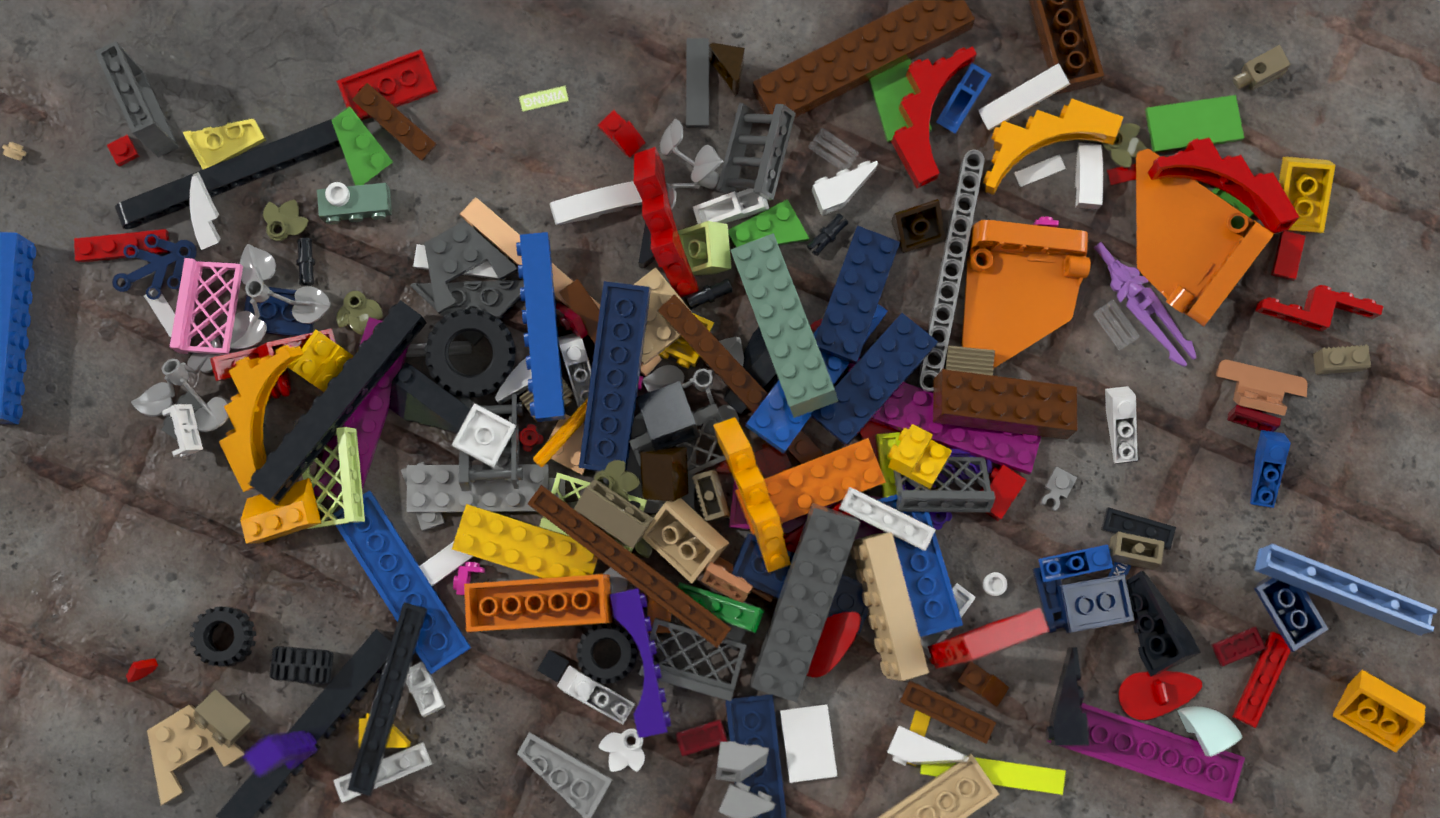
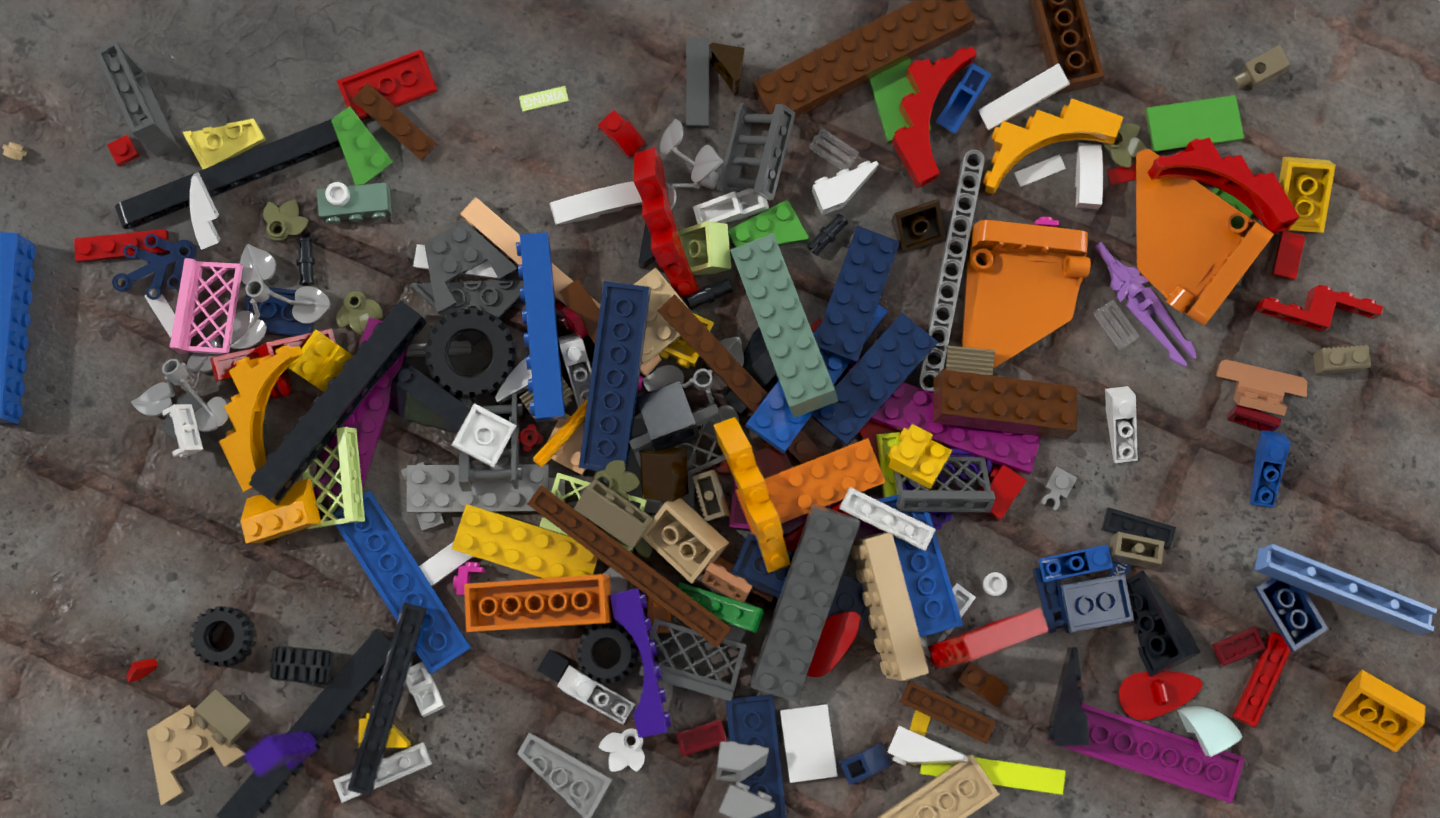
none -> dark blue slope [838,742,891,785]

